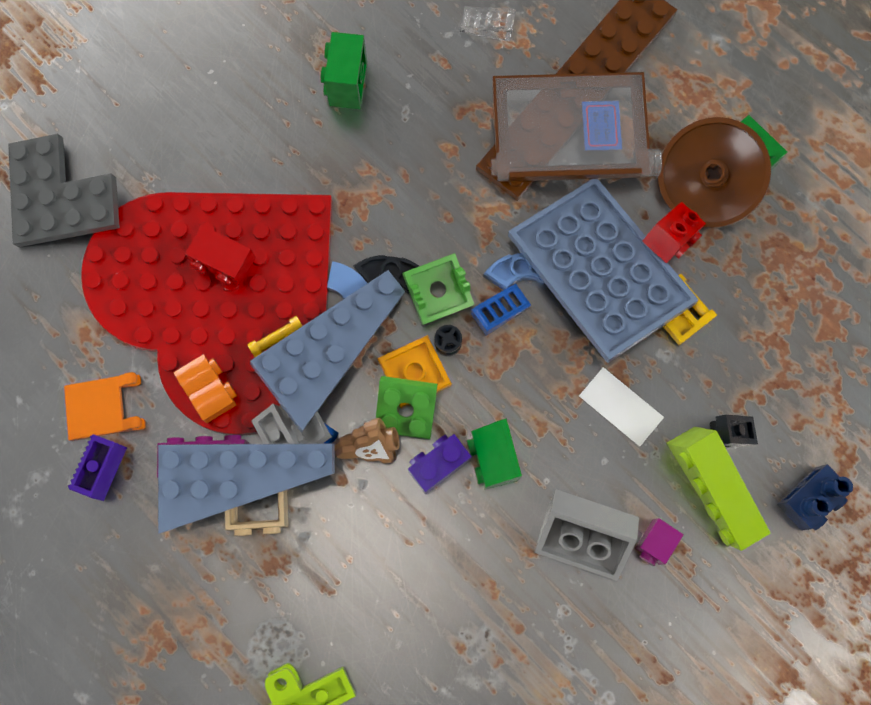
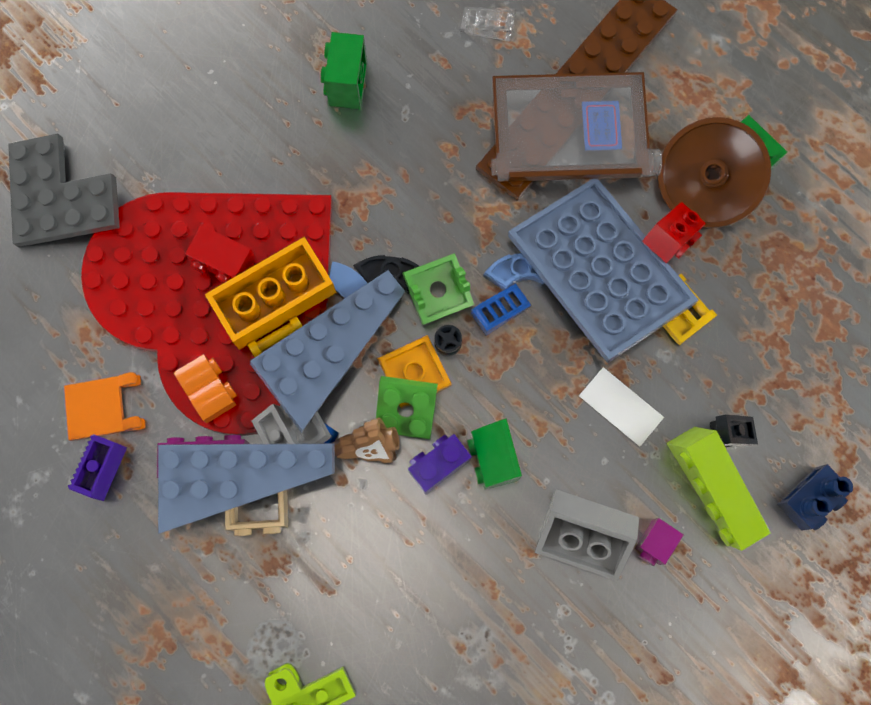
none -> light orange brick [205,237,336,350]

